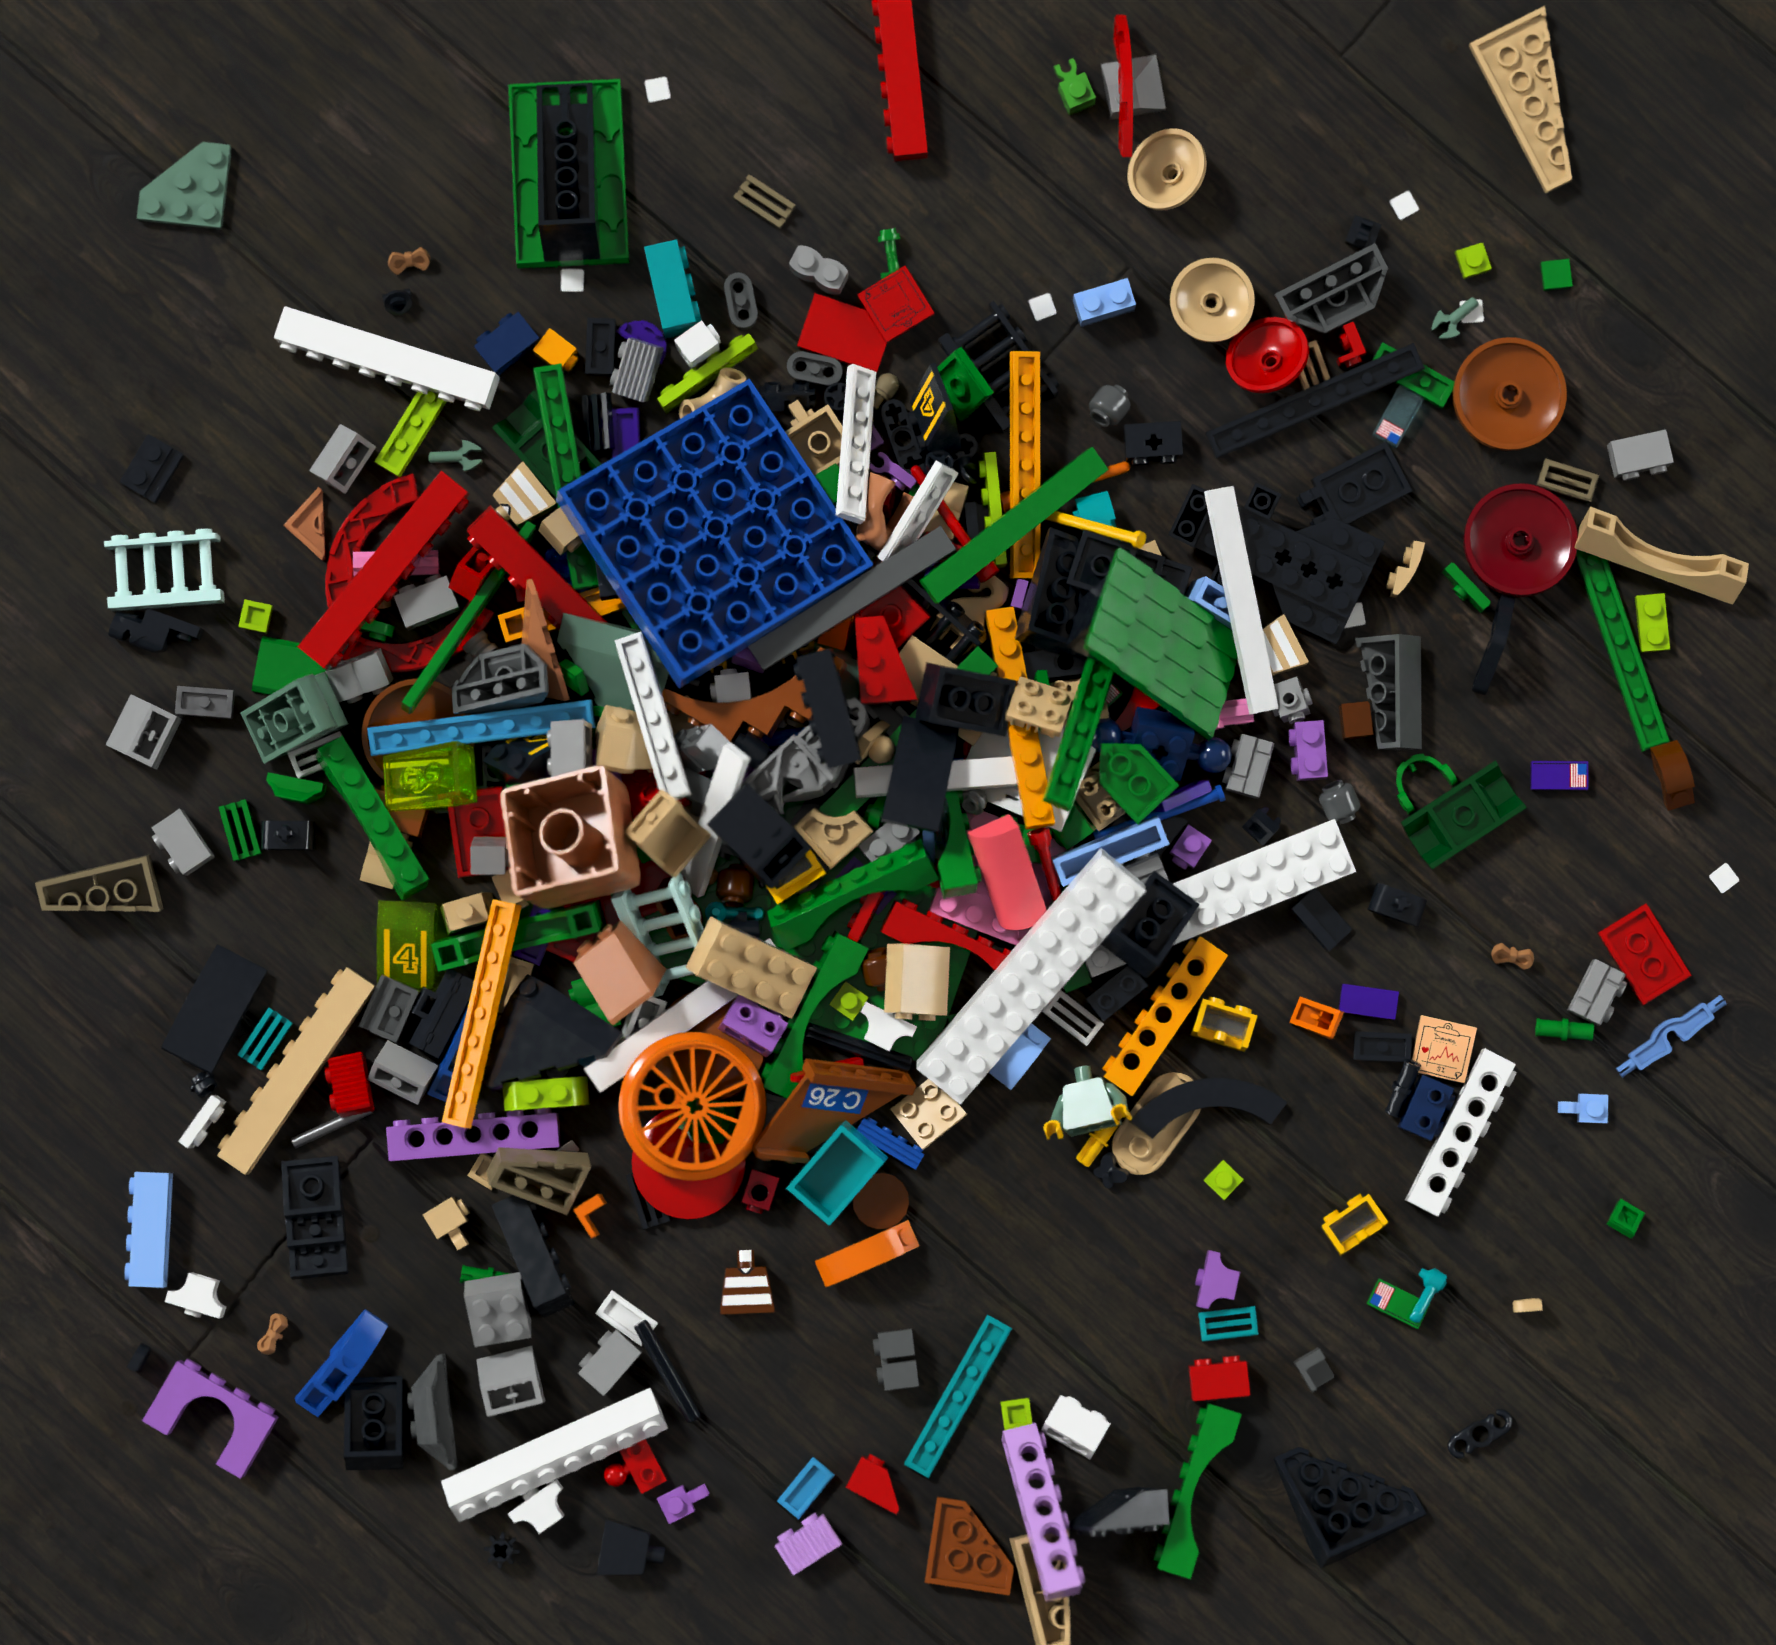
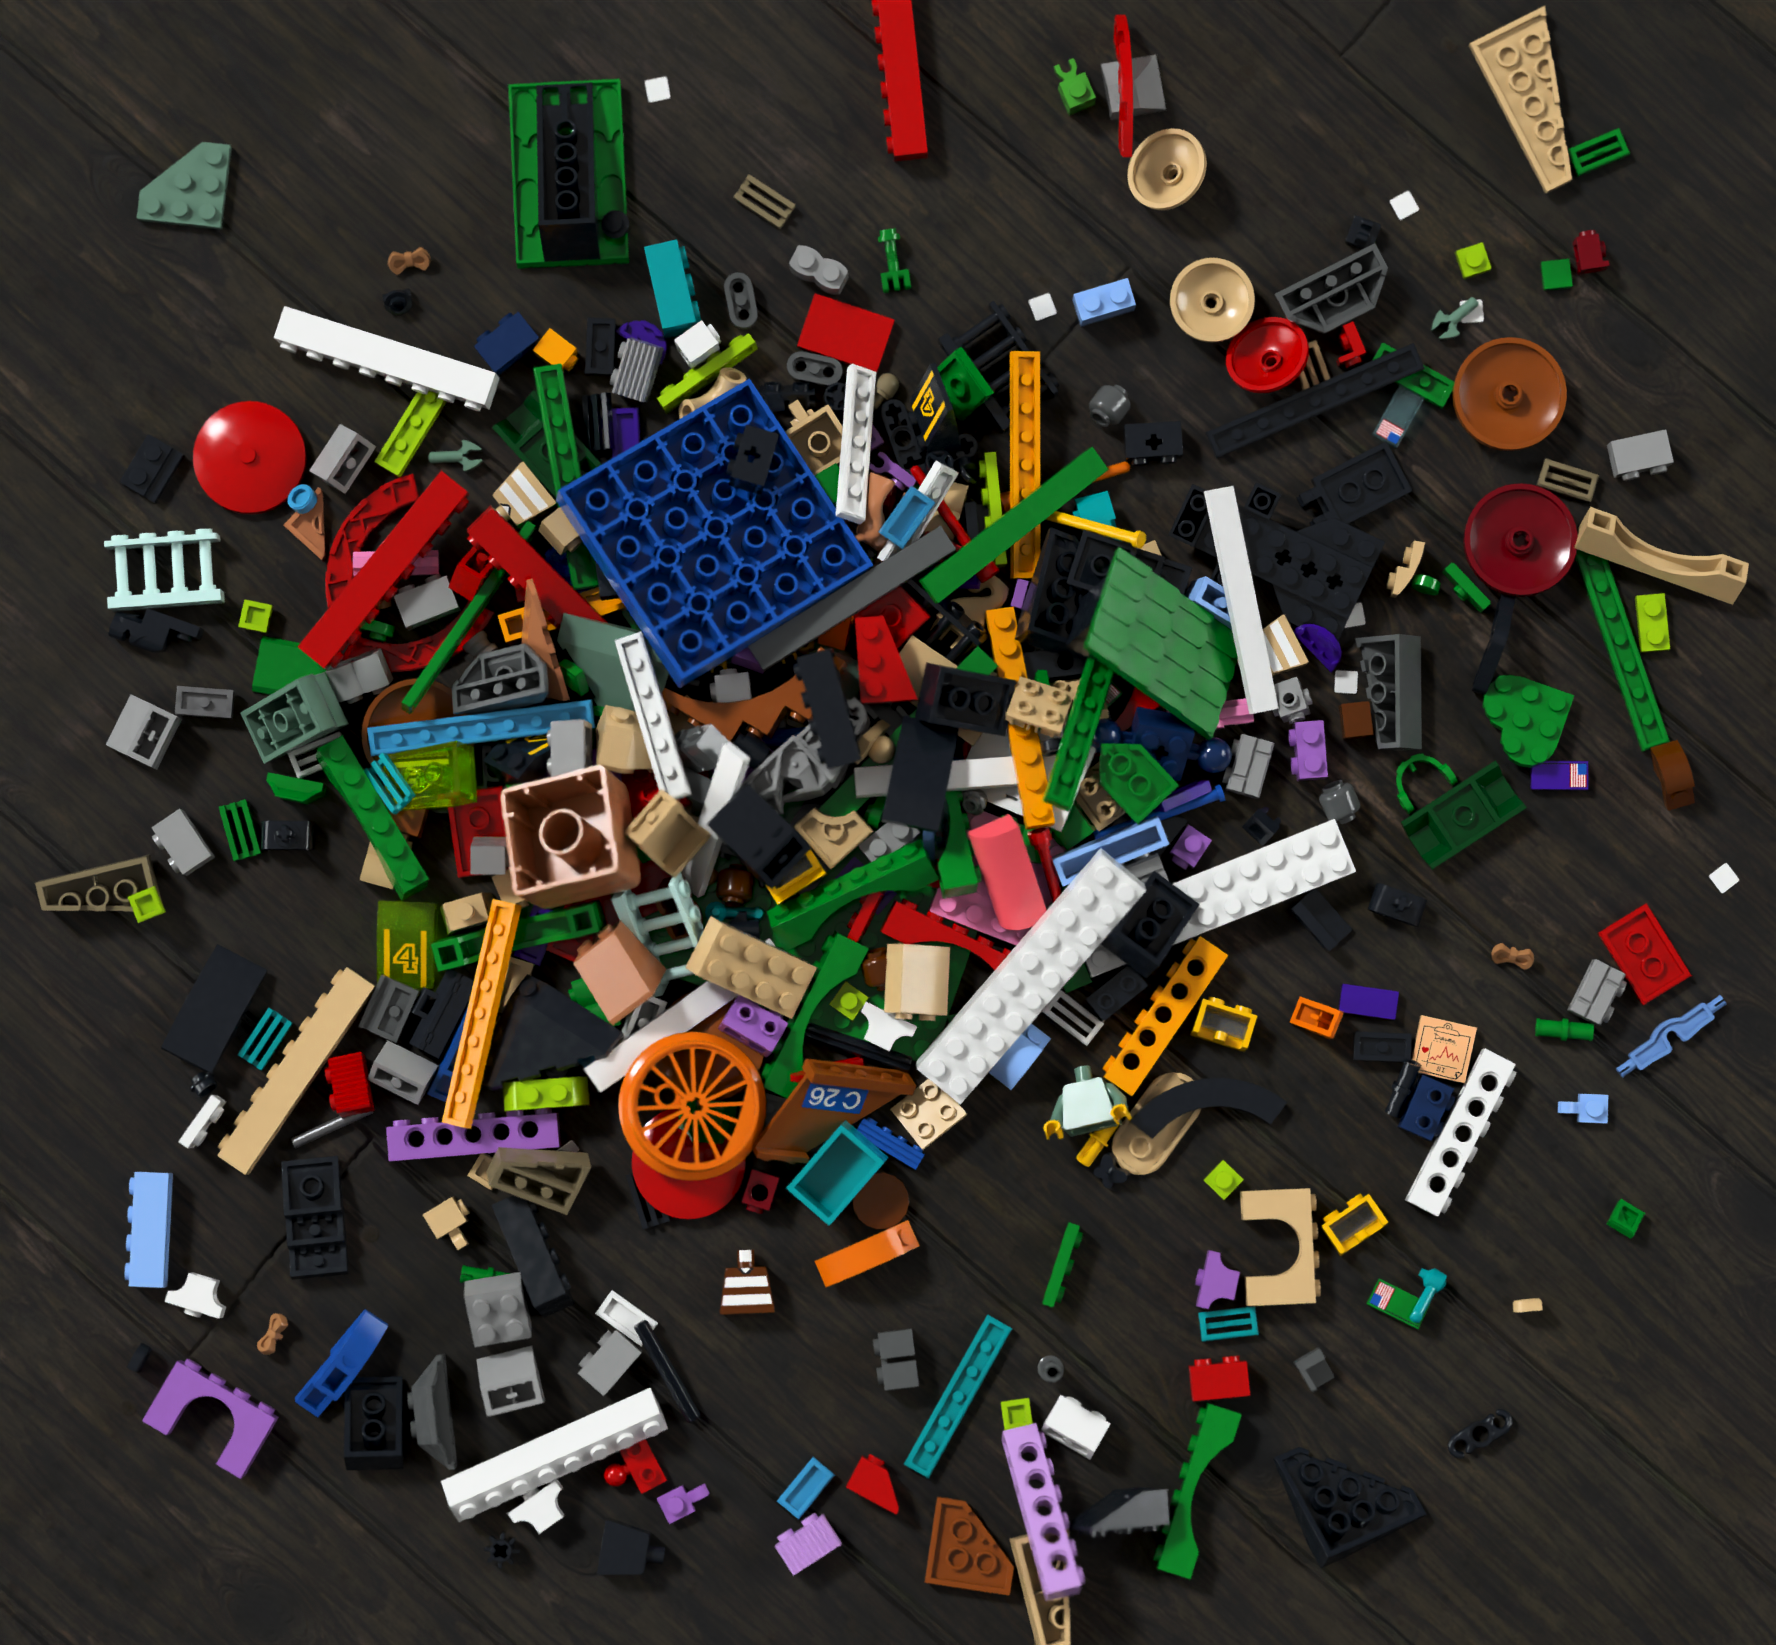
white sticker [561,269,584,292] -> none
orange panel [573,1194,607,1239] -> none
red tile [857,266,935,343] -> none
none -> lime tile [128,886,166,923]
none -> red dish [193,401,307,514]
none -> dark azure tile [288,484,317,514]
none -> teal tile [364,753,416,815]
none -> black plate [601,210,630,239]
none -> black brick [726,424,779,495]
none -> dark azure tile [879,485,935,549]
none -> dark grey pin [1038,1355,1064,1382]
none -> black tile [1040,738,1062,756]
none -> green plate [1042,1222,1083,1307]
none -> tan arch [1240,1188,1321,1306]
none -> dark purple tile [1293,624,1342,672]
none -> white sticker [1334,670,1358,694]
none -> green tile [1411,574,1441,595]
none -> green plate [1482,675,1574,768]
none -> green tile [1568,128,1630,177]
none -> dark red brick [1572,230,1609,275]

